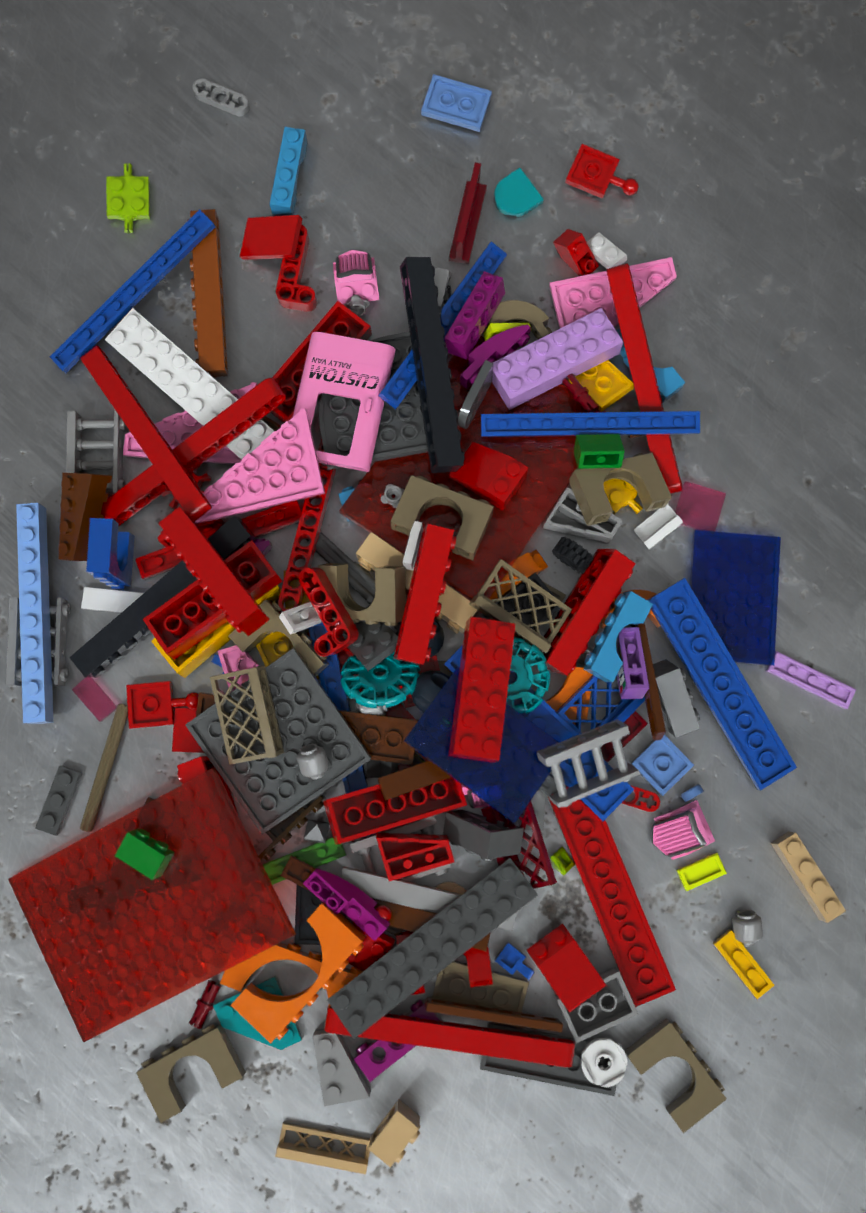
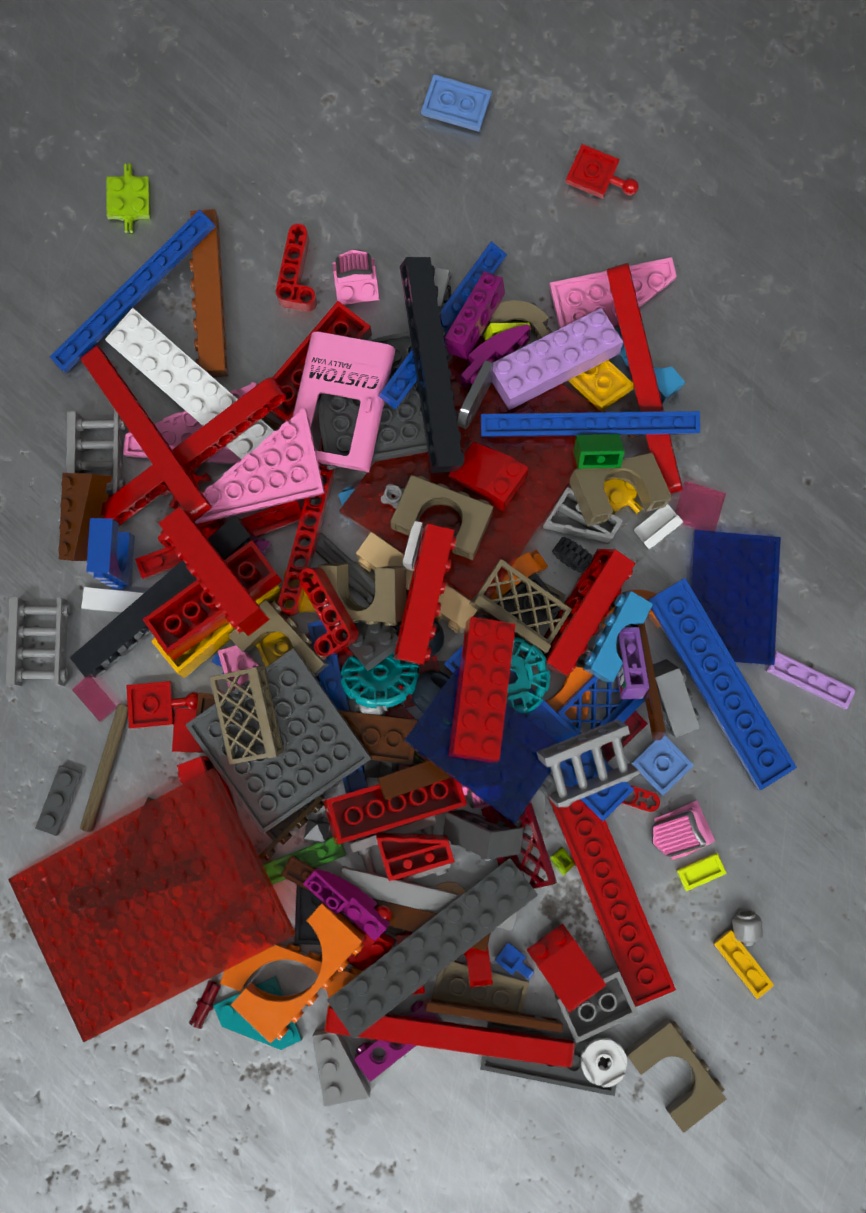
light blue brick [16,503,54,724] -> none
green brick [115,829,175,880] -> none
dark tan arch [136,1024,246,1123] -> none
light grey beam [193,79,249,116] -> none
red tile [240,215,303,260] -> none
dark azure arch [270,127,308,216] -> none
tan fence [275,1122,370,1174] -> none
white plate [279,602,322,635] -> none
light grey head [297,744,329,779] -> none
light grey plate [345,295,370,316] -> none
tan brick [368,1099,421,1167] -> none
dark red fence [449,162,487,265] -> none
teal tile [494,168,544,217] -> none
red slope [553,229,599,276] -> none
dark red pin [562,374,599,413] -> none
white plate [587,232,627,269] -> none
medium blue tile [681,784,704,802] -> none
tan brick [771,831,846,923] -> none

